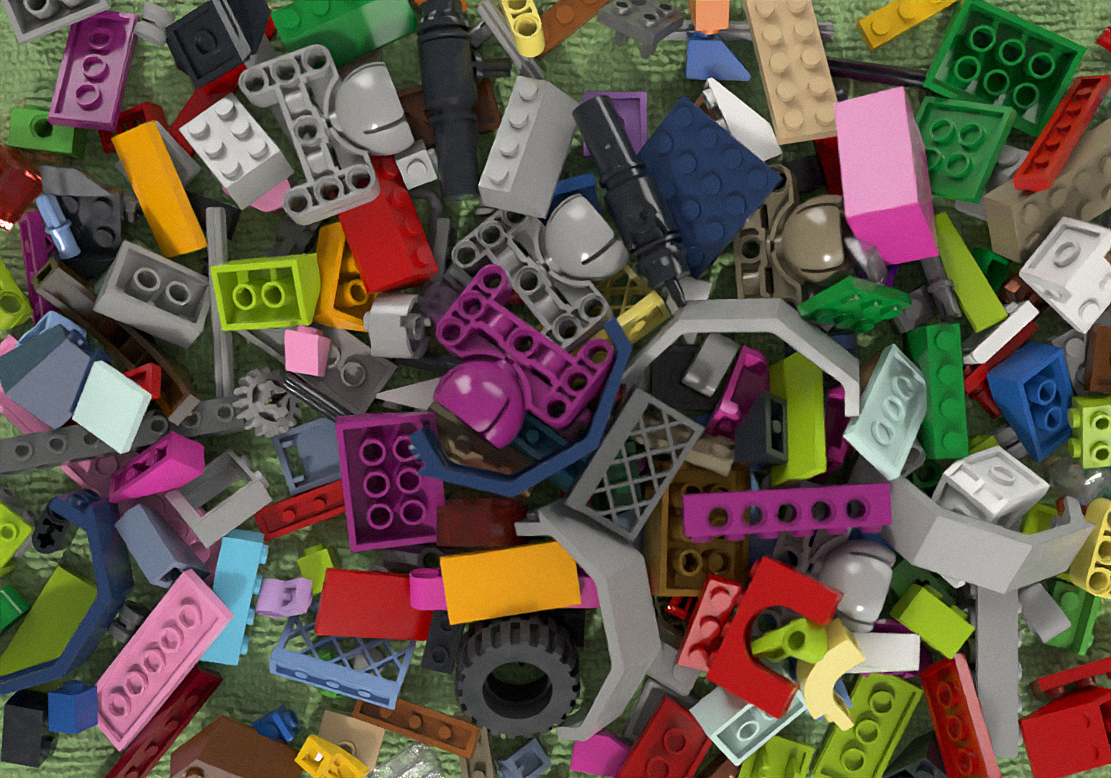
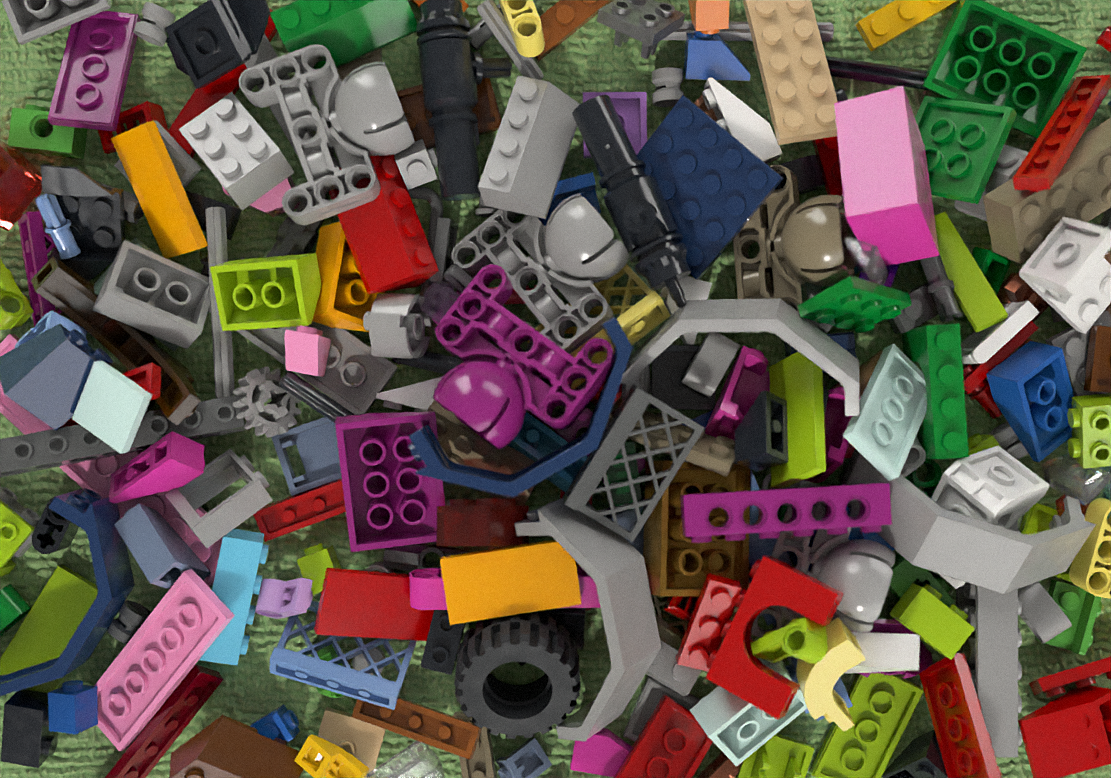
none -> light grey wheel [652,67,684,107]

